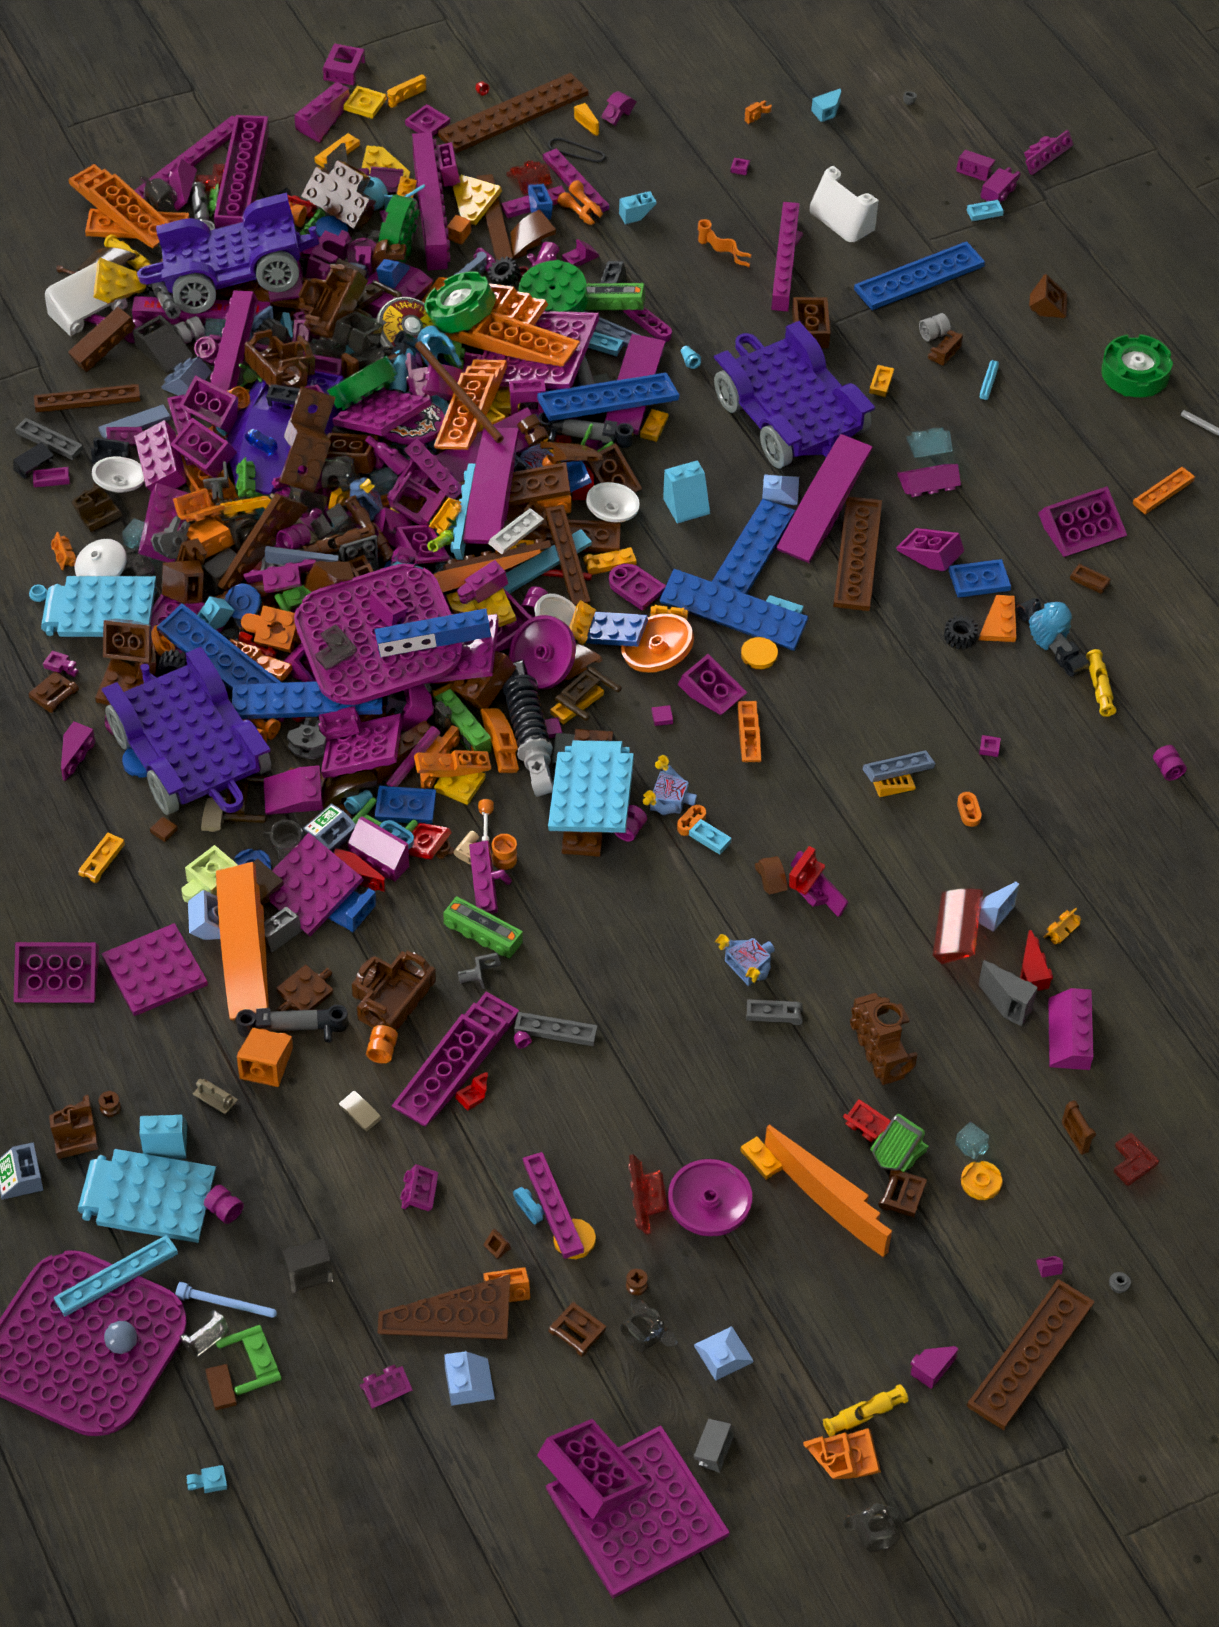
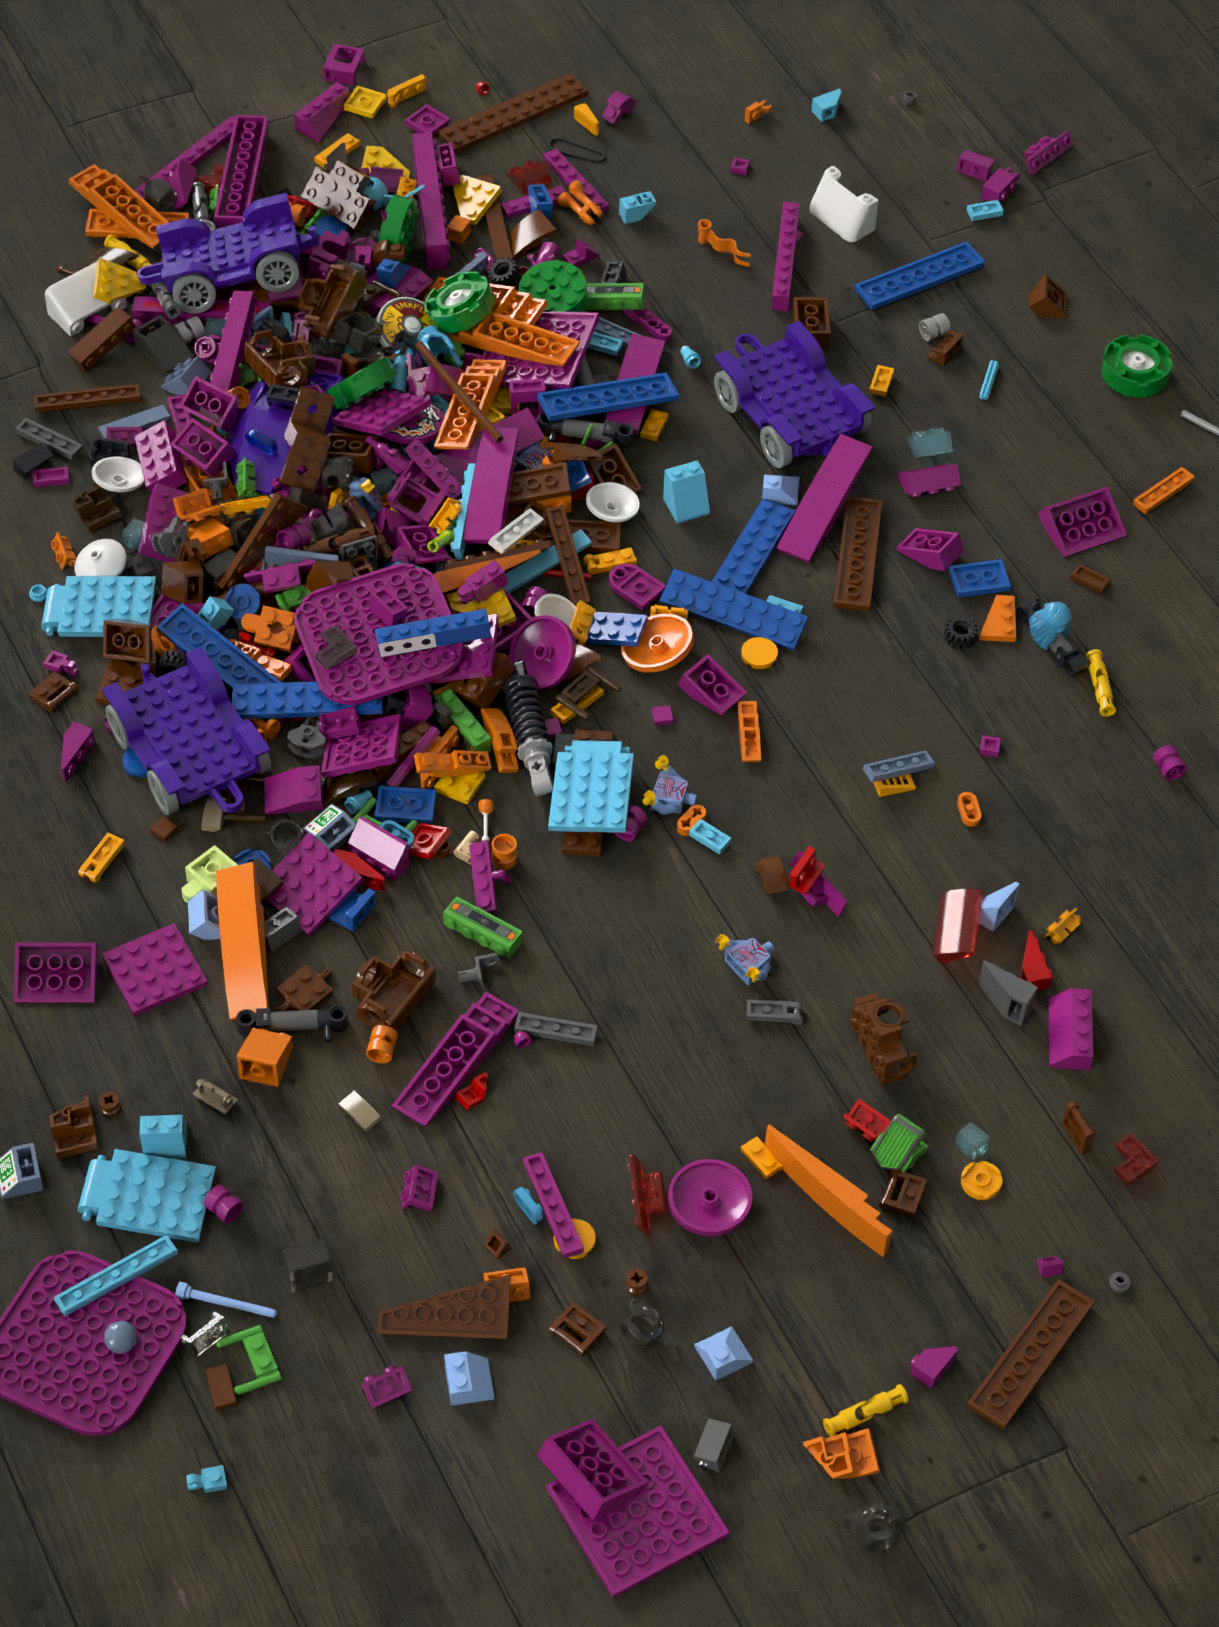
reddish brown wheel [517,414,549,447] -> none

